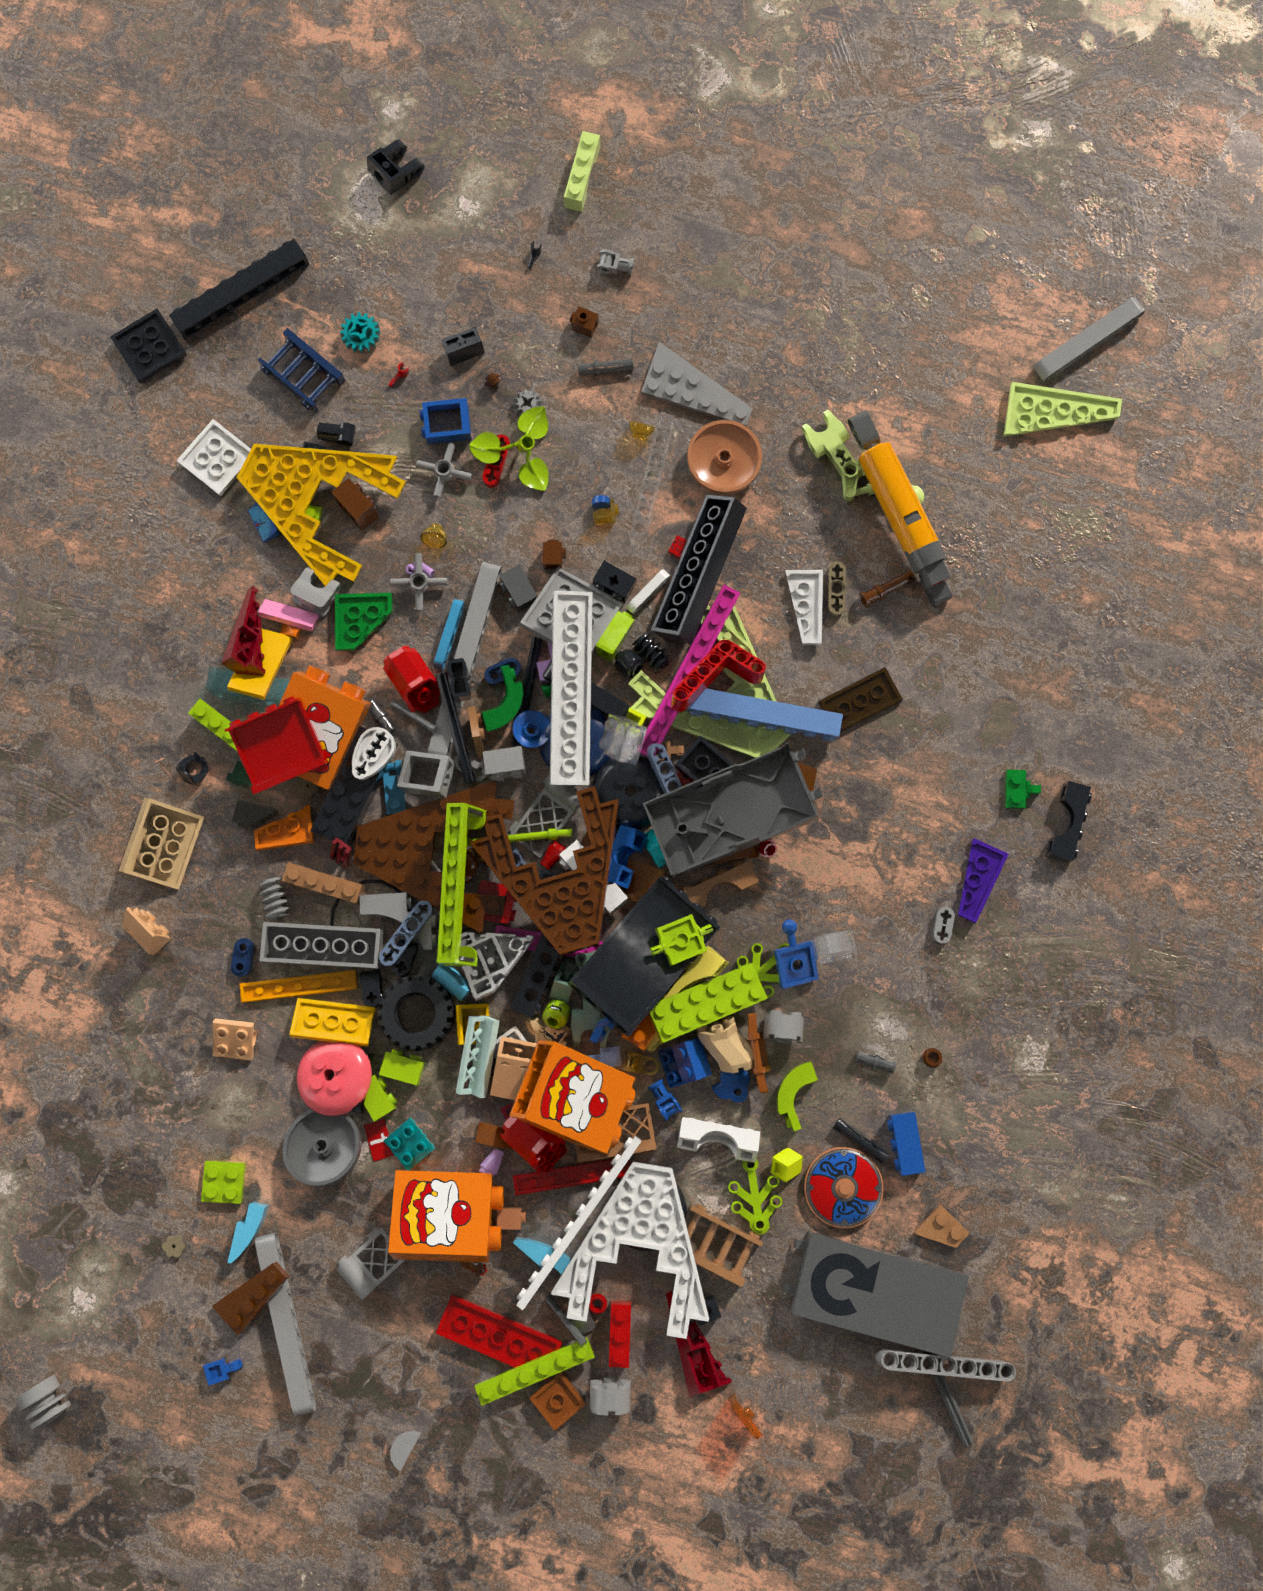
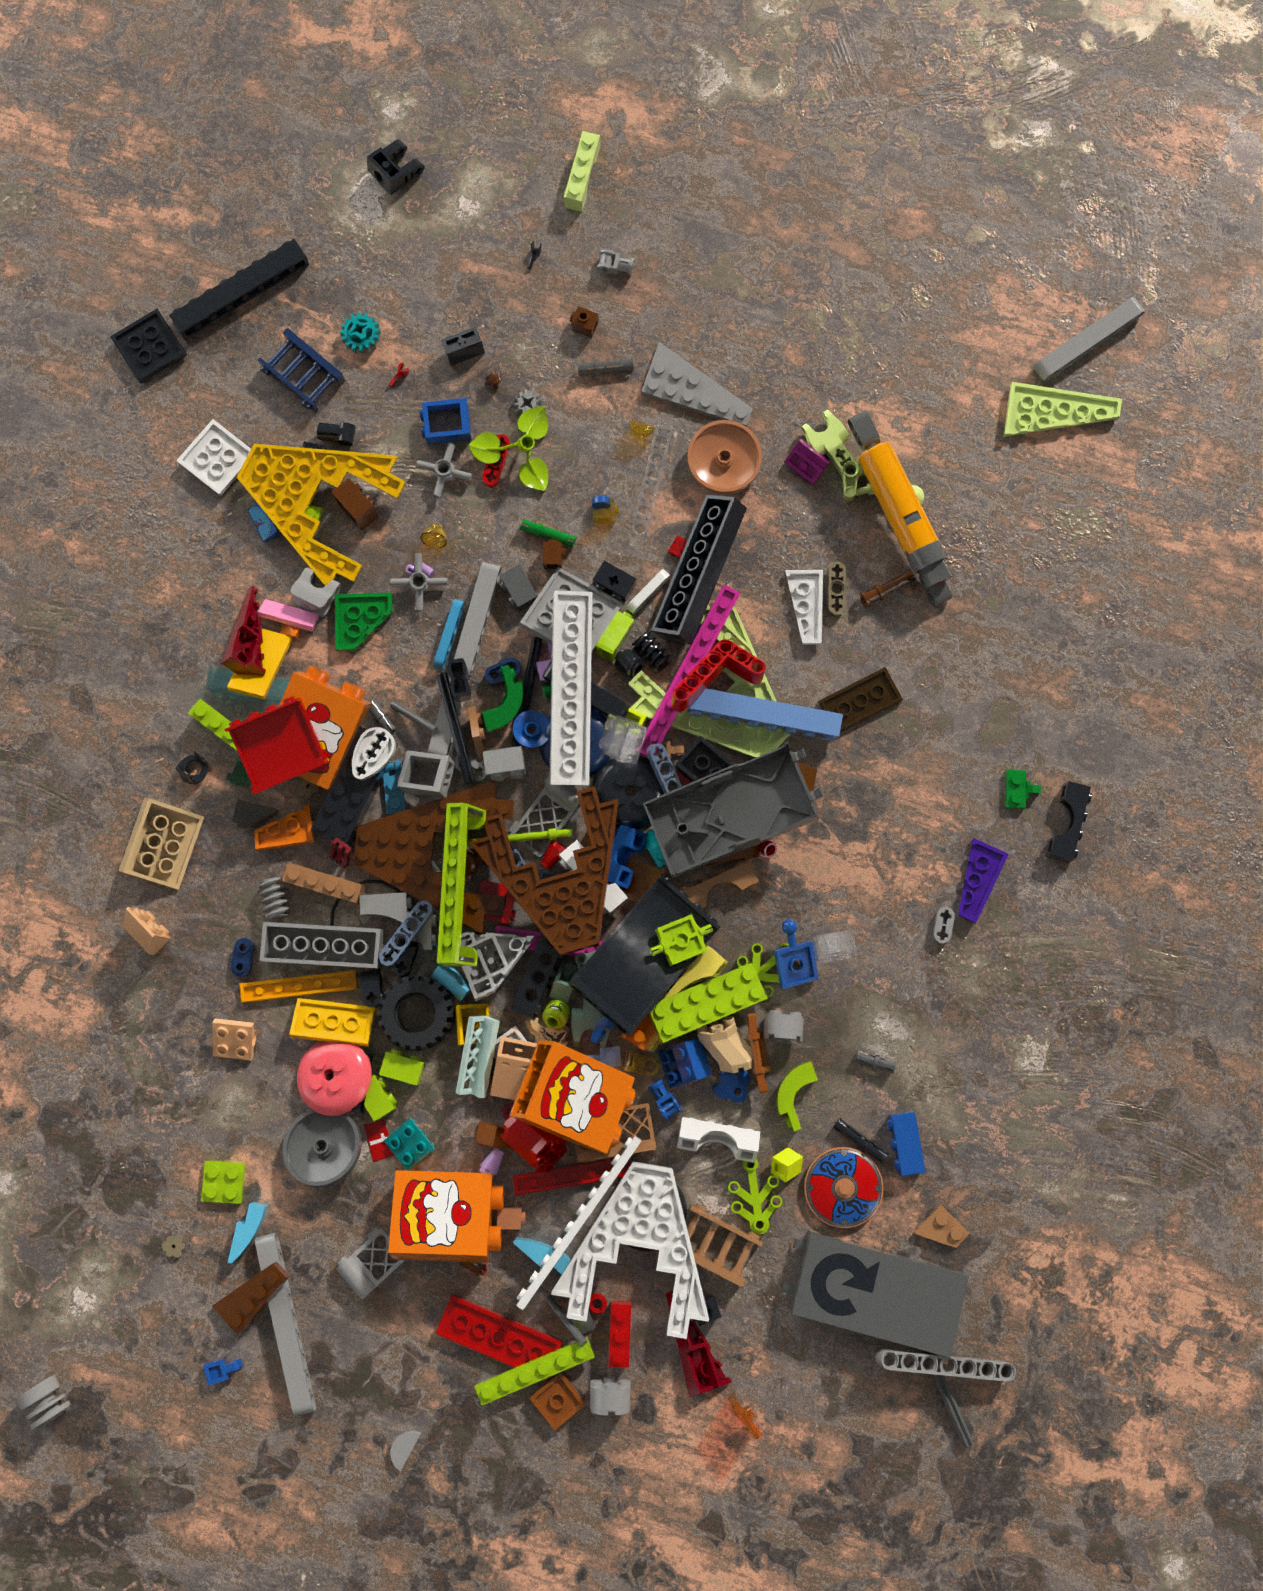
red brick [383,646,441,713] -> none
reddish brown plate [922,1048,942,1068] -> none
none -> green pin [520,518,577,548]
none -> magenta plate [784,439,830,484]

